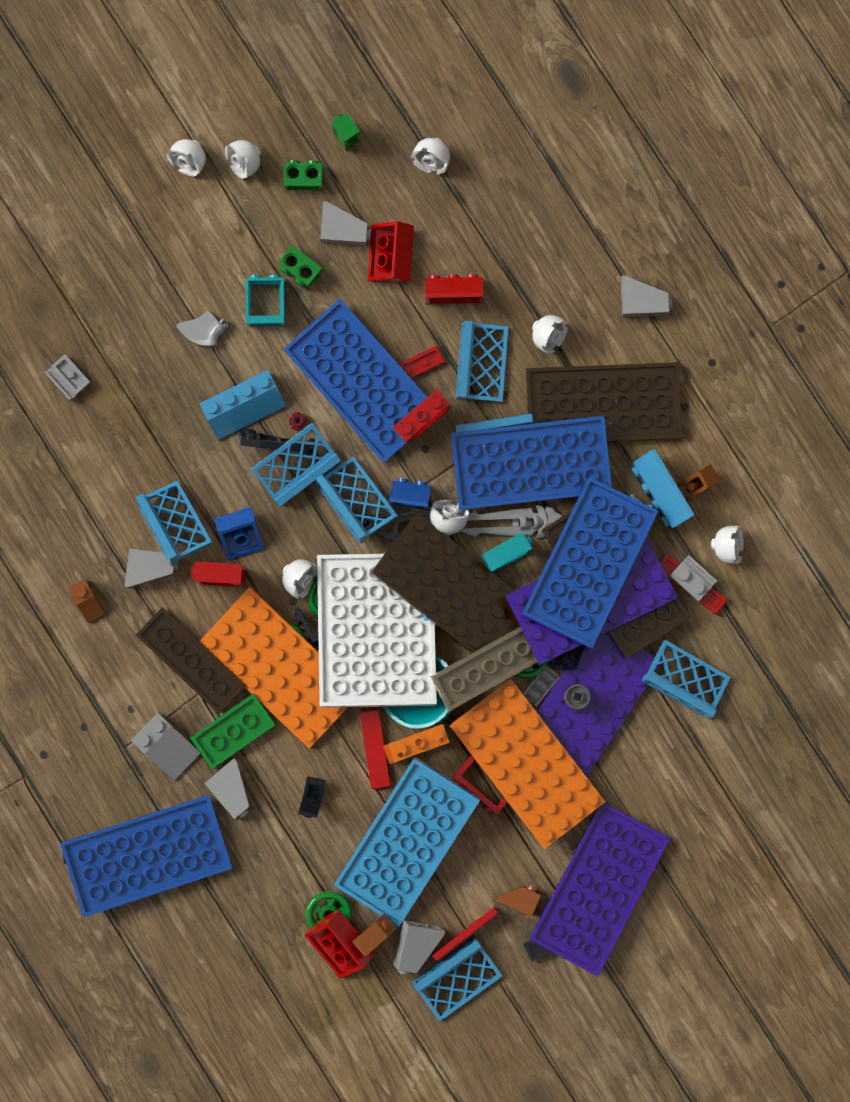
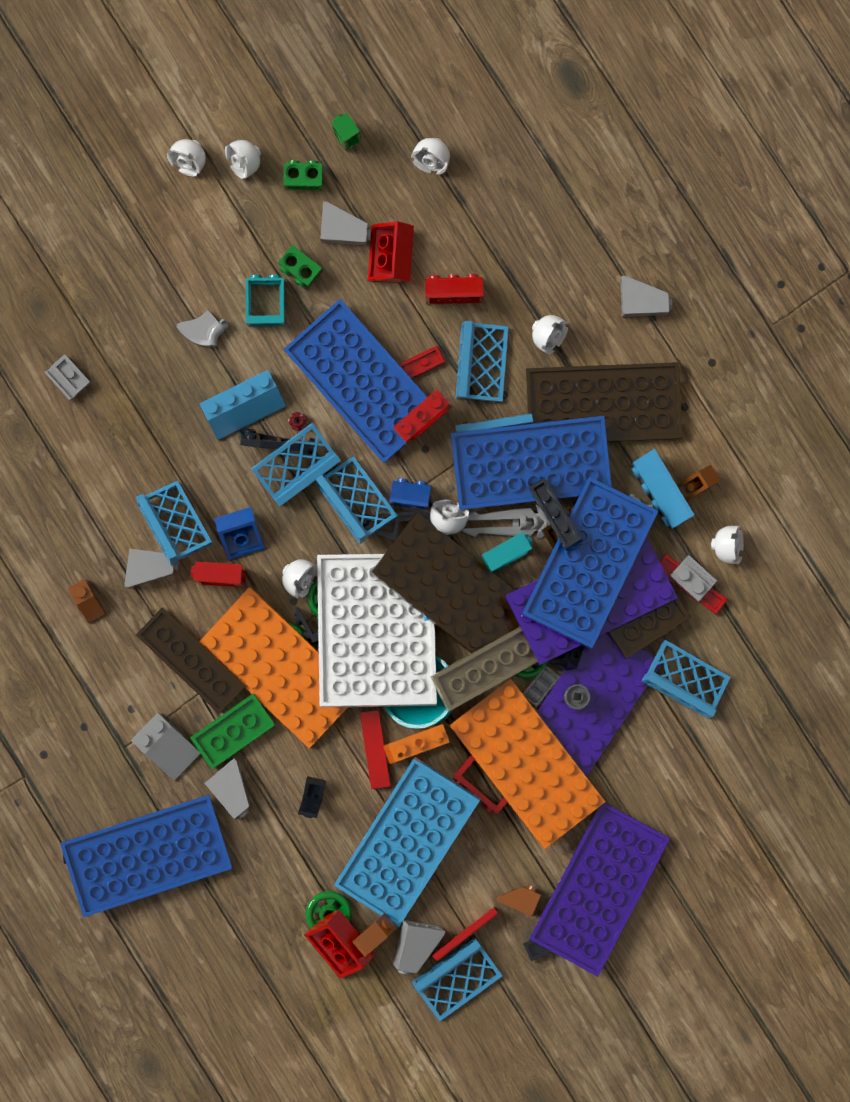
none -> black plate [528,477,583,551]

